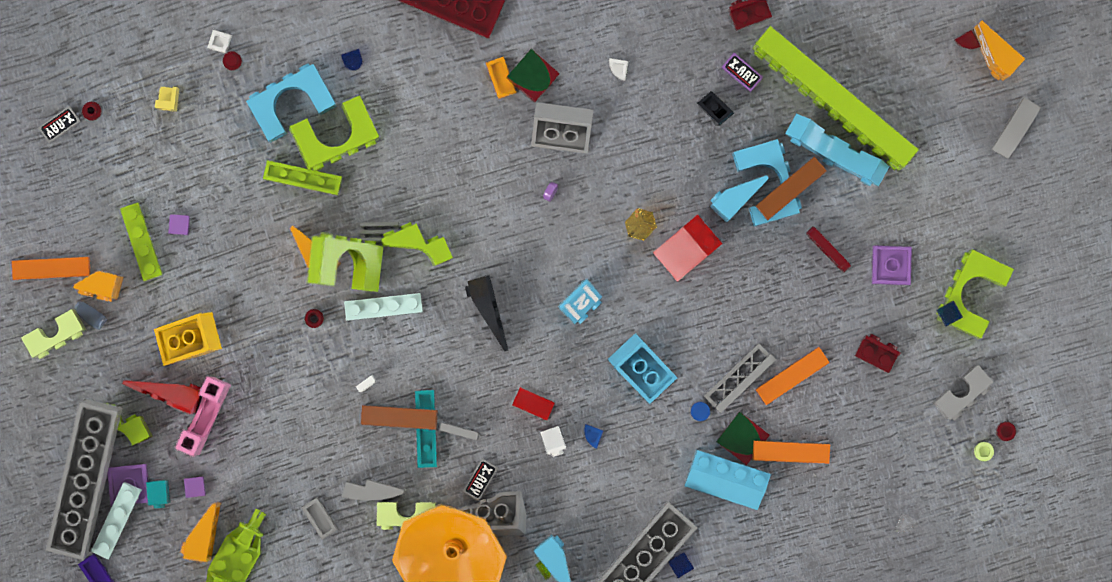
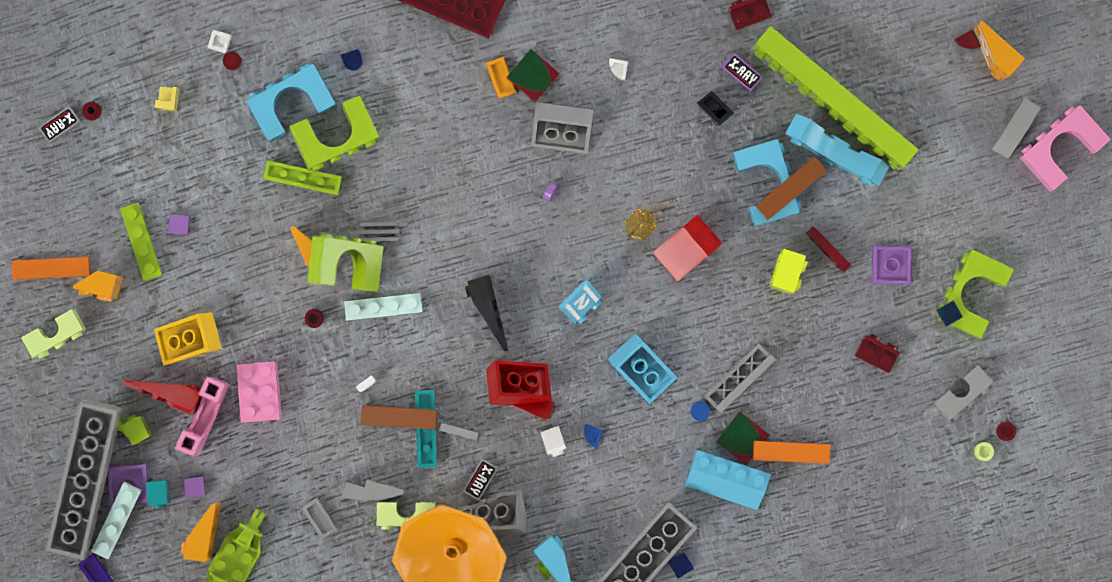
sand blue helmet [75,300,108,330] -> none
lime arch [380,222,453,267] -> none
medium azure slope [710,176,769,222] -> none
orange tile [755,347,830,405] -> none
none -> bright pink brick [236,361,282,423]
none -> red slope [486,360,552,406]
none -> neon yellow brick [769,249,808,294]
none -> bright pink arch [1019,105,1111,191]

